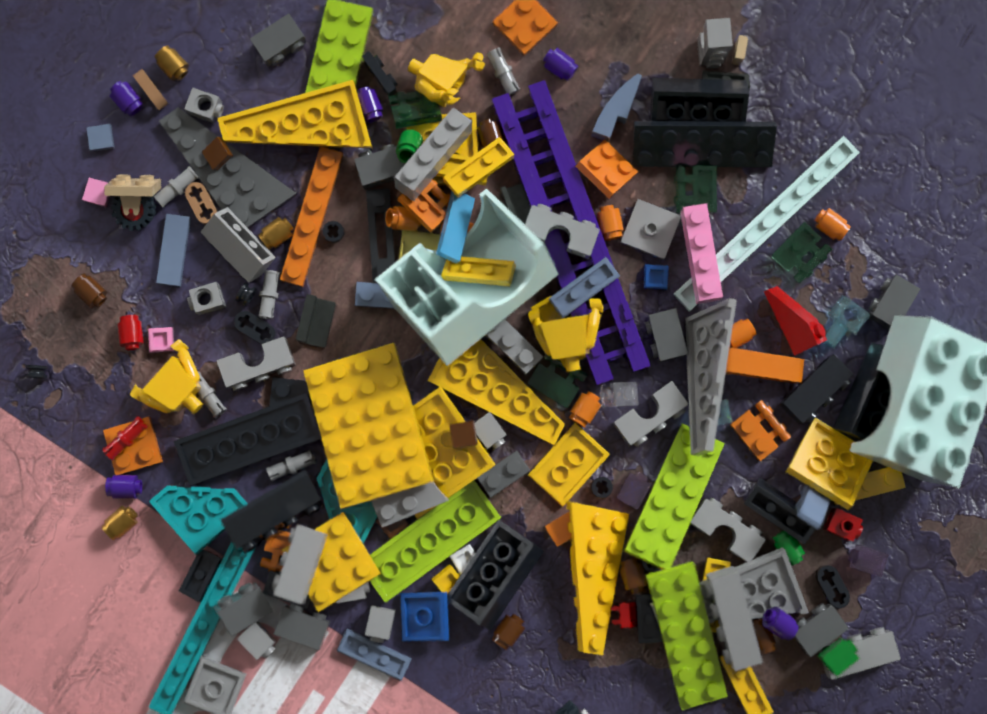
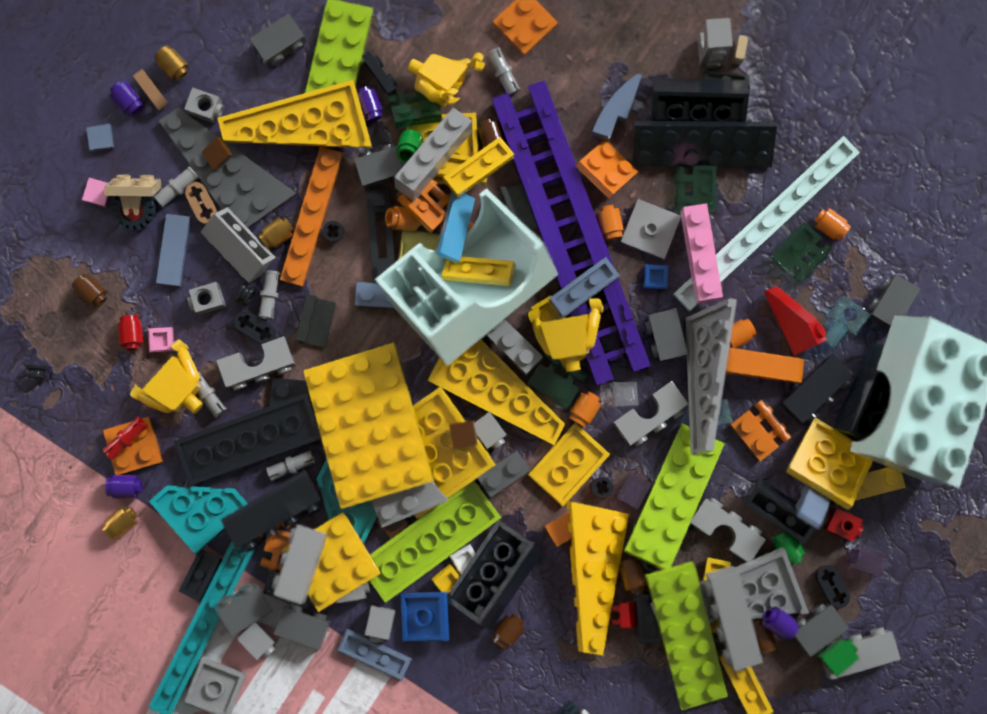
light grey arch [525,204,600,259] -> none
dark purple brick [543,48,578,81] -> none

